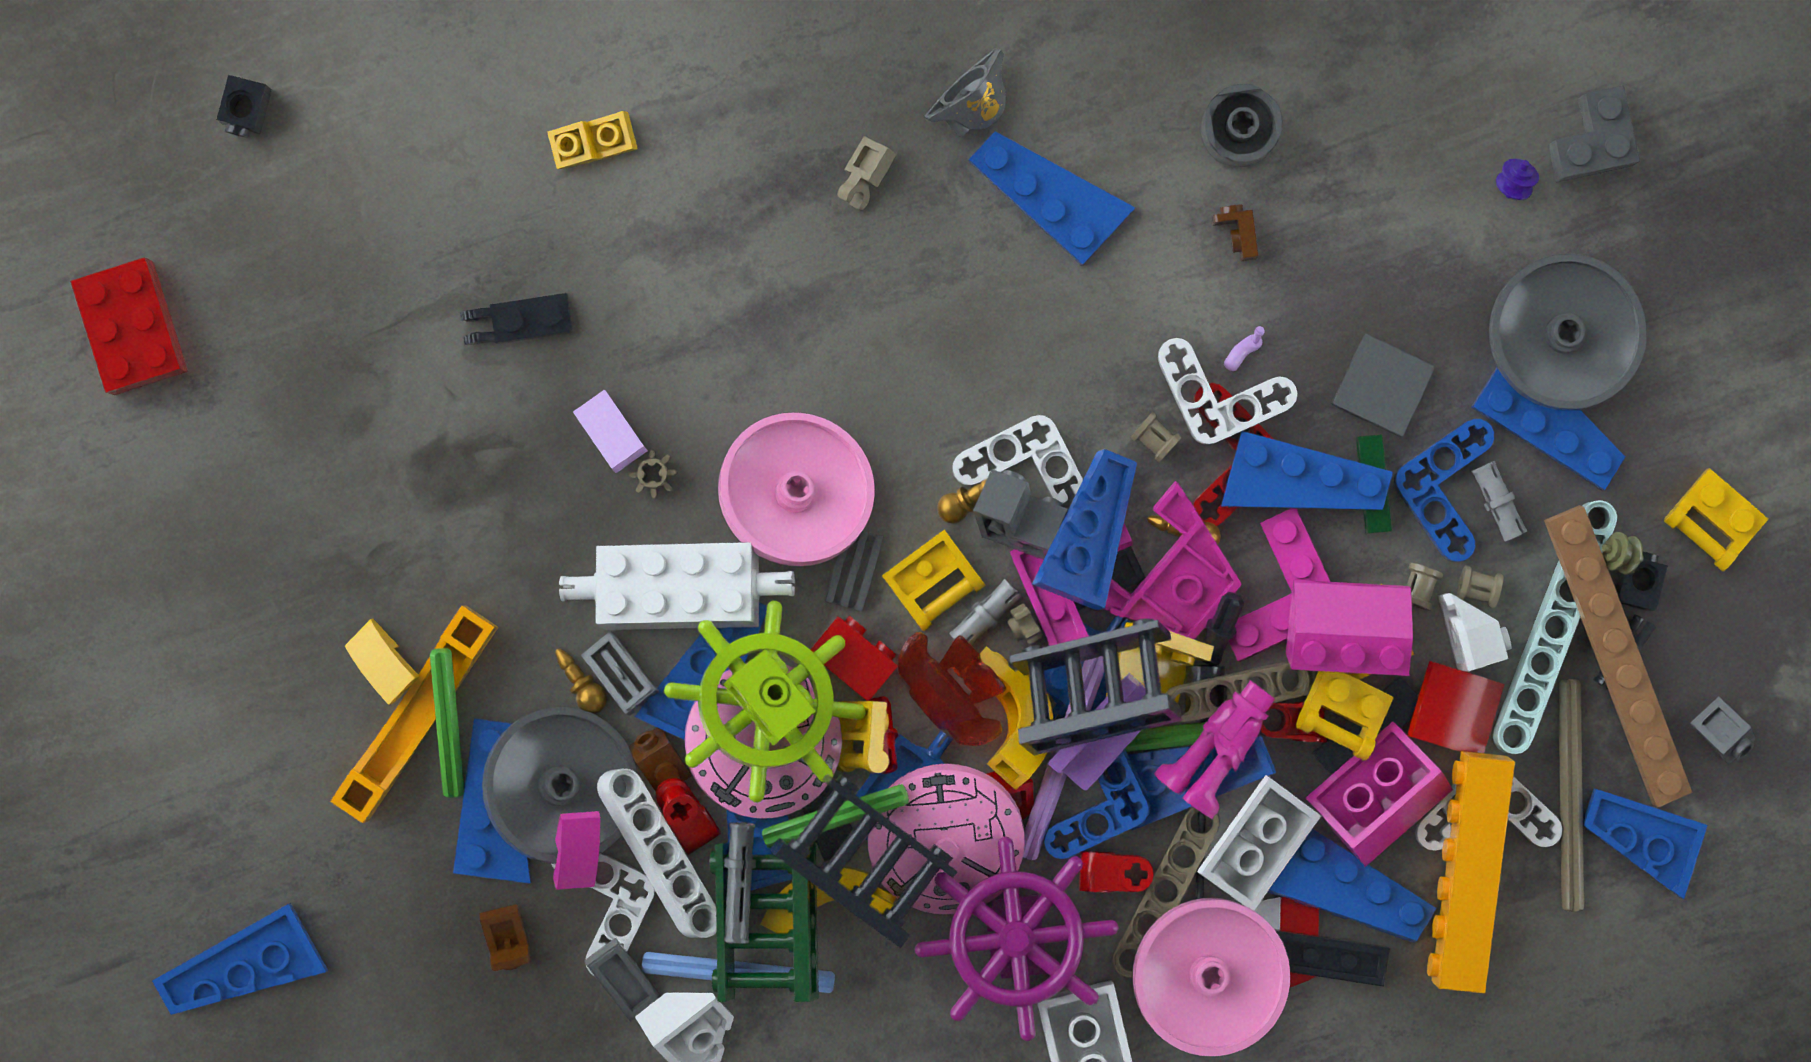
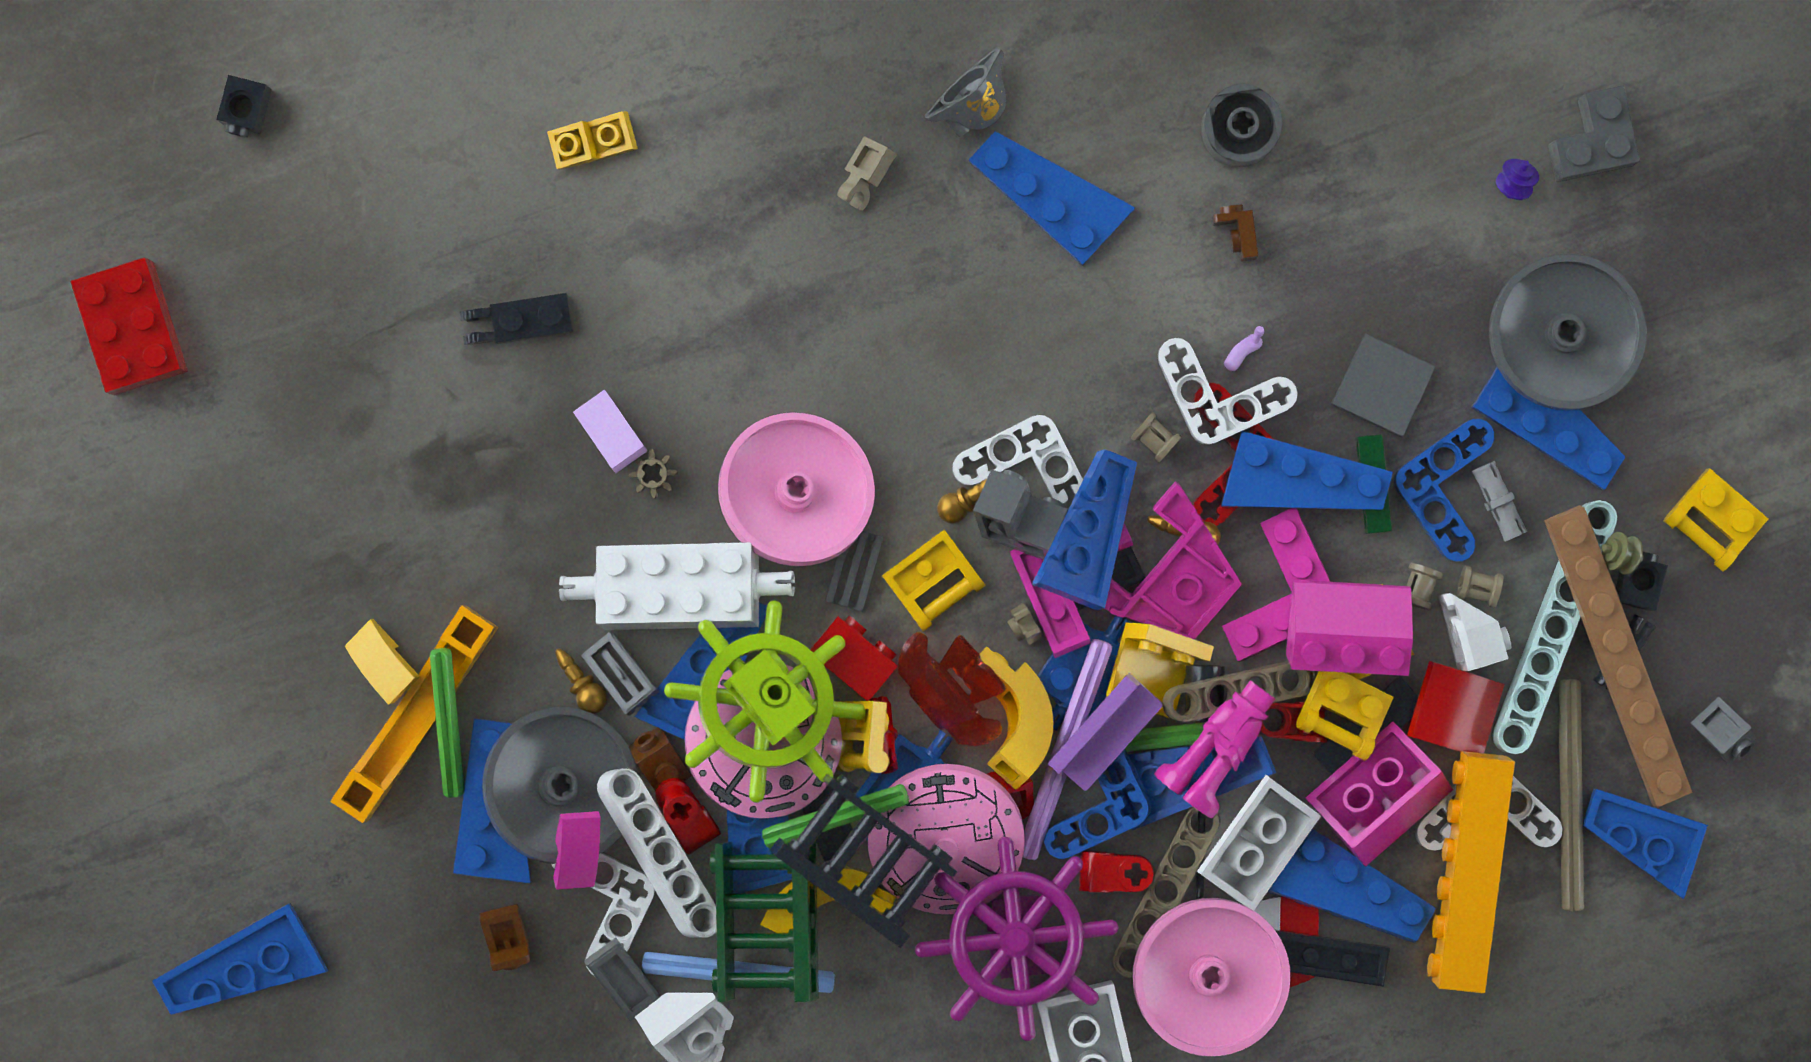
dark grey pin [724,822,756,943] -> none
light grey pin [949,579,1022,651] -> none
black fence [1009,619,1182,756] -> none
black axle [1202,592,1244,666] -> none

